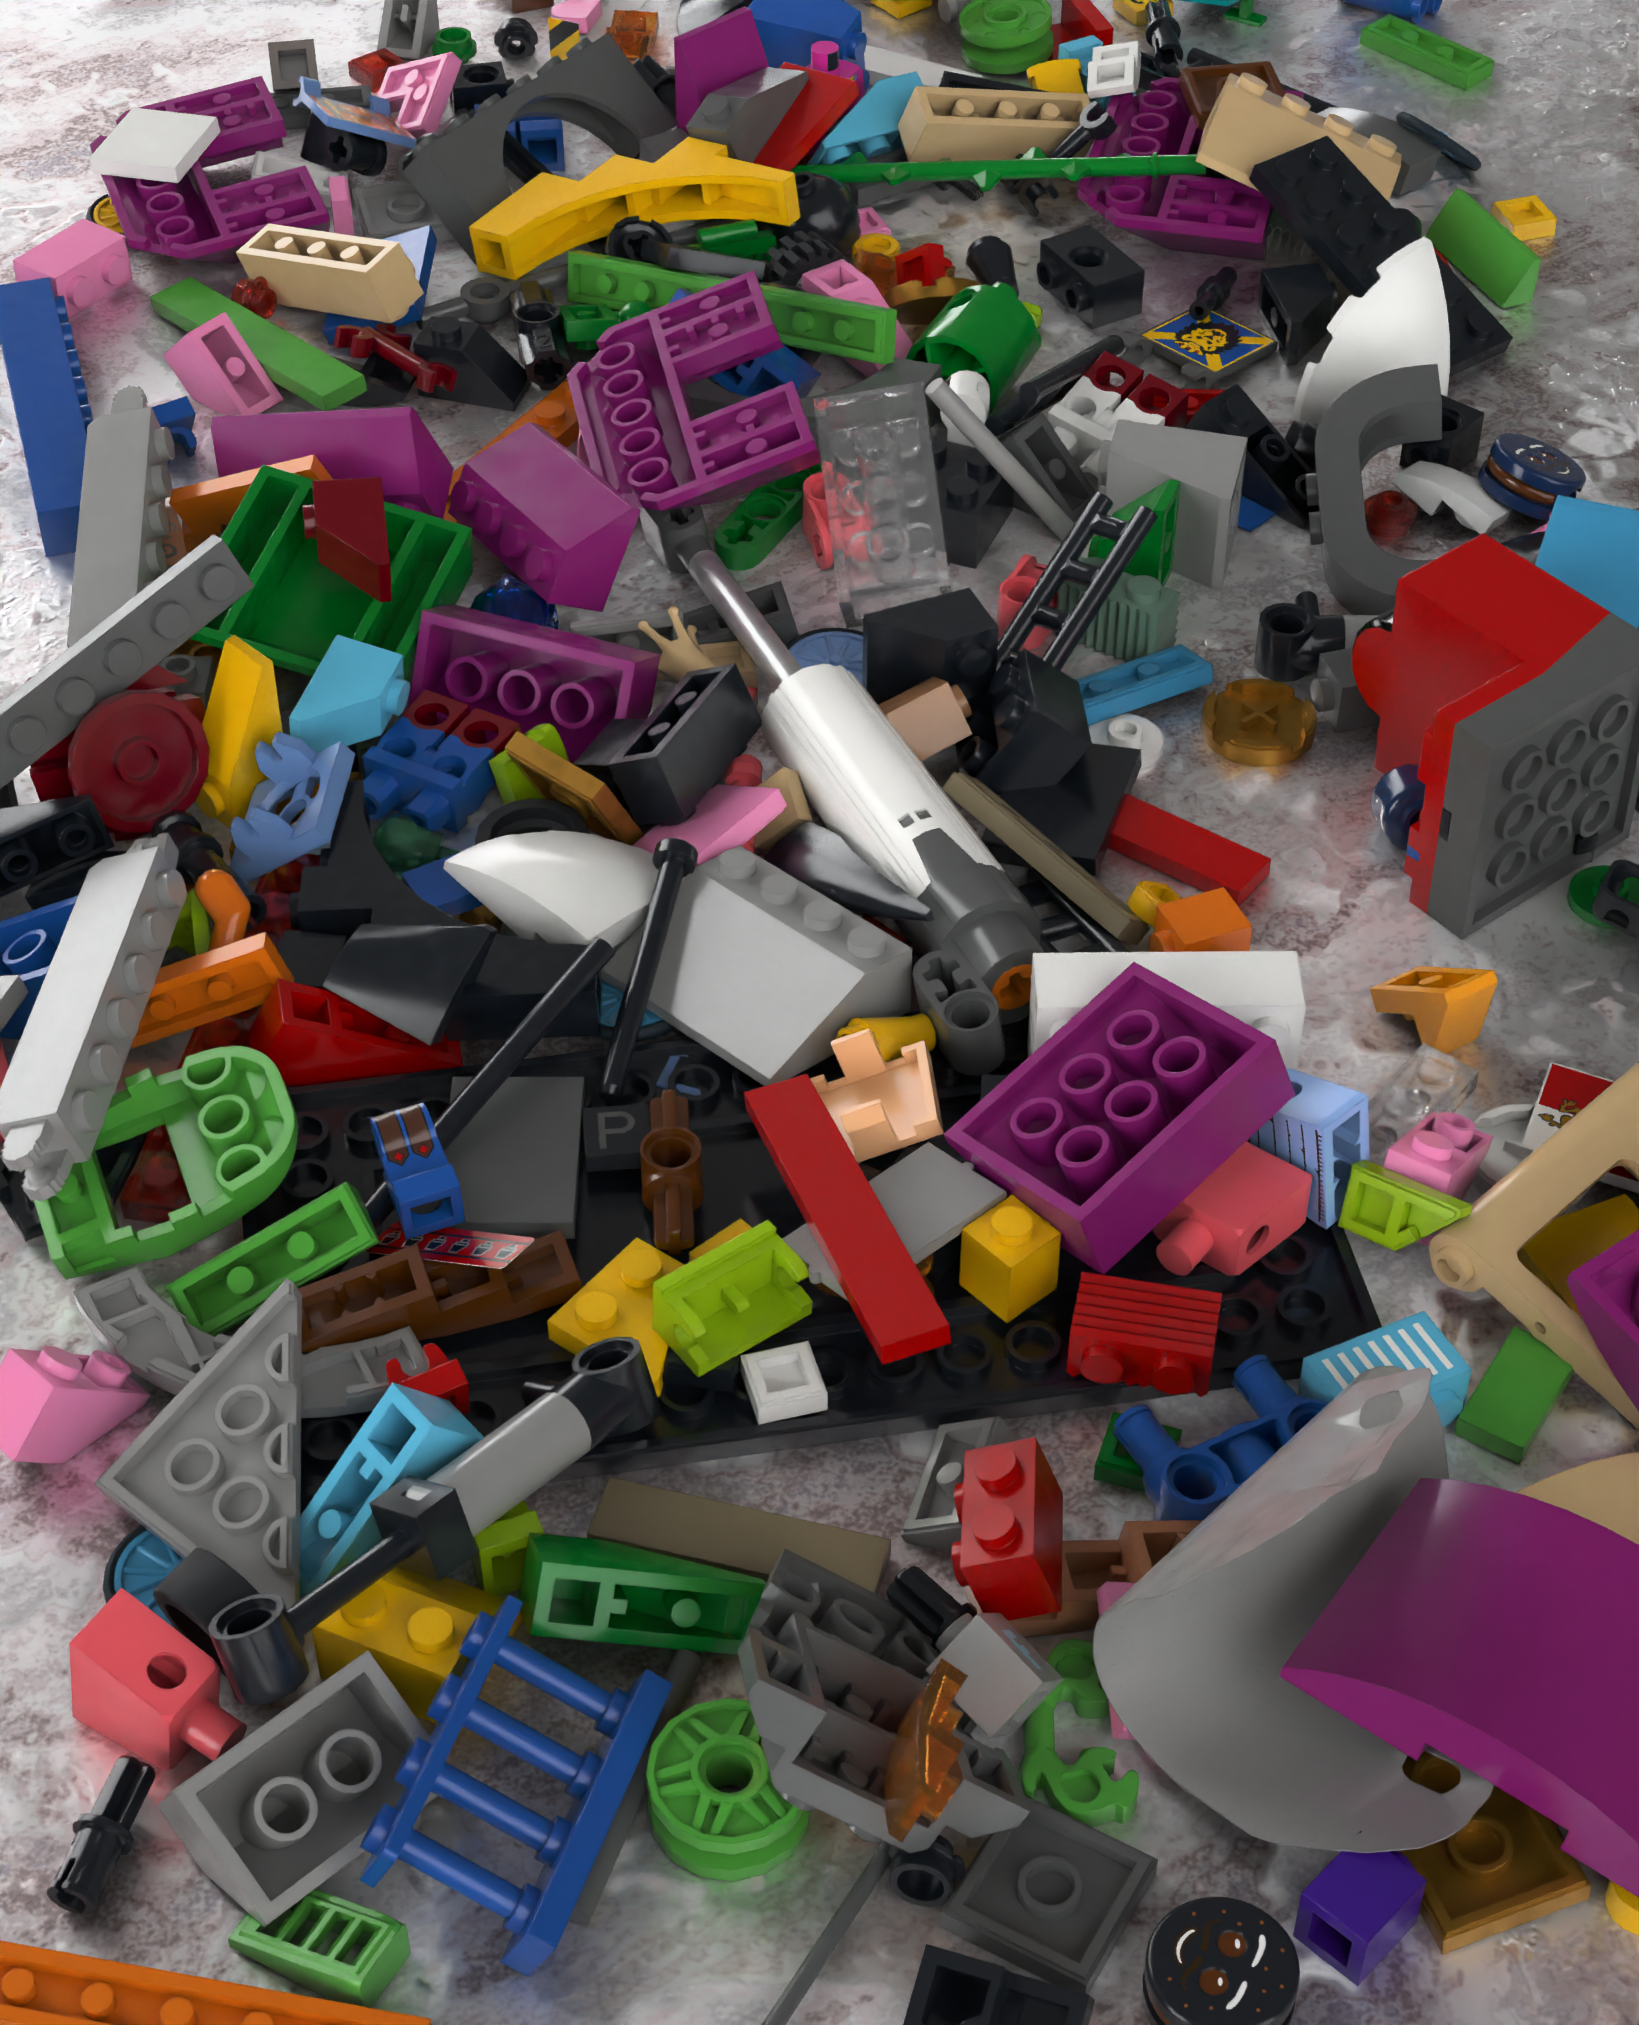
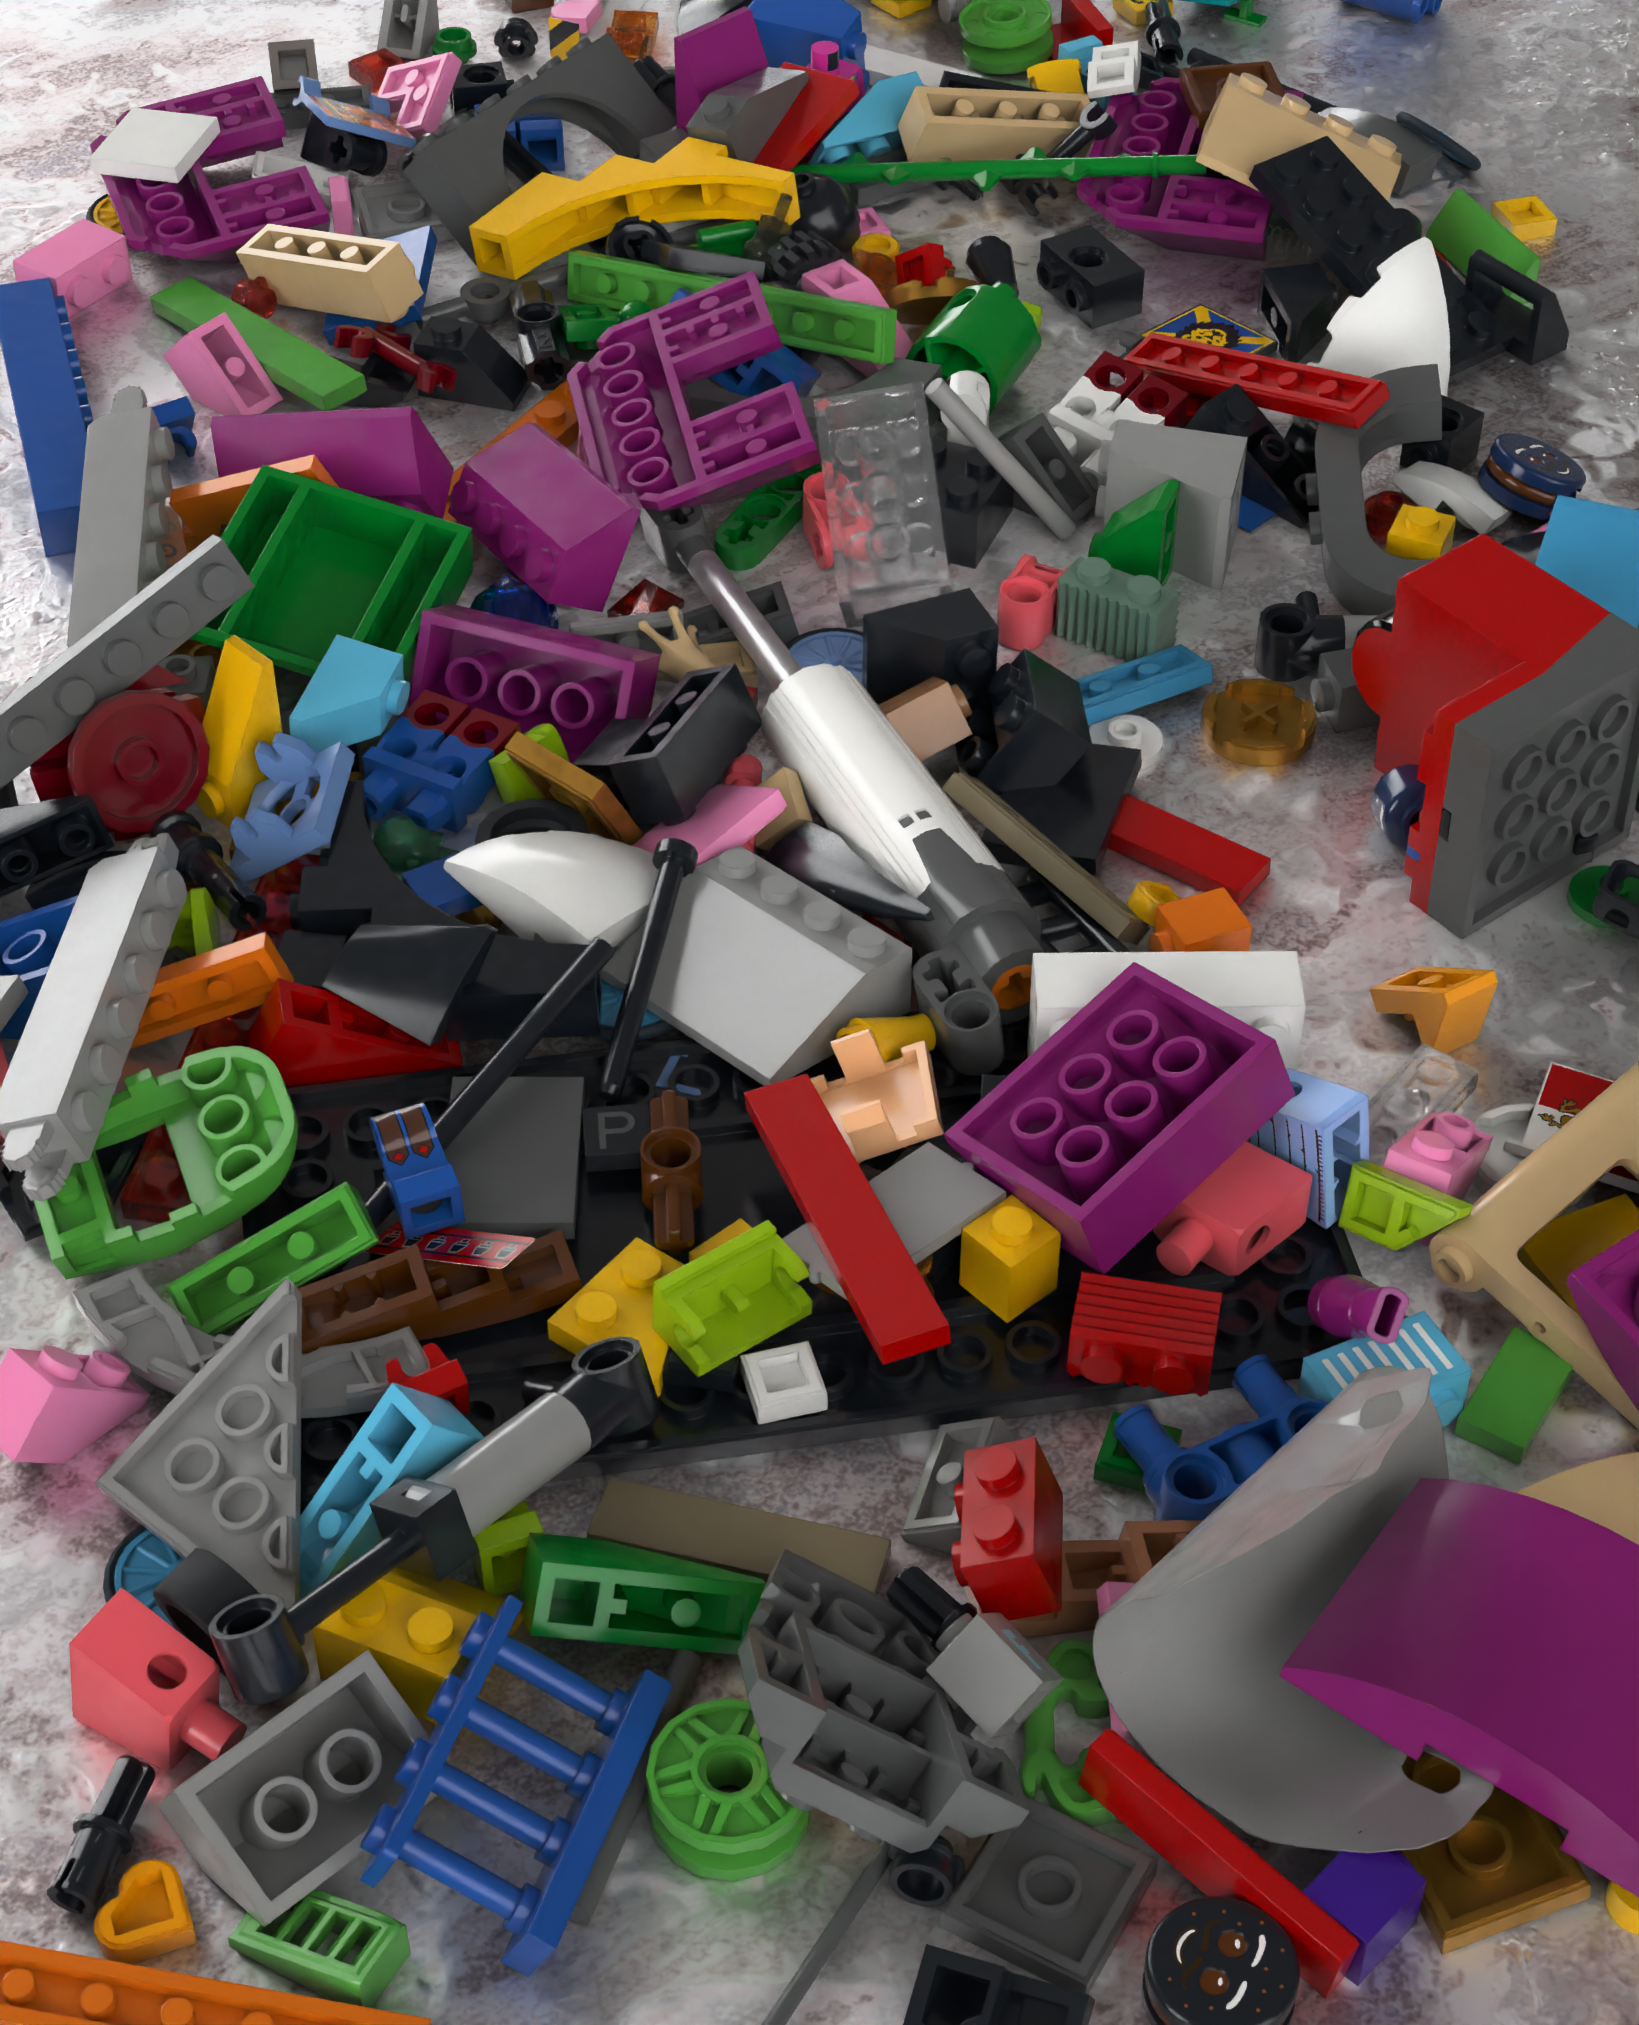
orange arm [194,869,251,952] -> none
dark red slope [302,477,392,602] -> none
clear orange slope [885,1658,968,1843] -> none
black bar [985,335,1125,437] -> none
black bar [996,492,1158,671] -> none
black bar [1189,266,1237,321] -> none
bright green tile [1359,14,1494,90] -> none
none -> light orange tile [94,1859,197,1964]
none -> clear red slope [607,578,684,618]
none -> clear smoke piece [742,193,792,275]
none -> red tile [1078,1728,1360,1999]
none -> red tile [1123,332,1390,429]
none -> magenta piece [1307,1274,1409,1344]
none -> yellow brick [1385,504,1456,560]
none -> black tile [1465,249,1569,366]

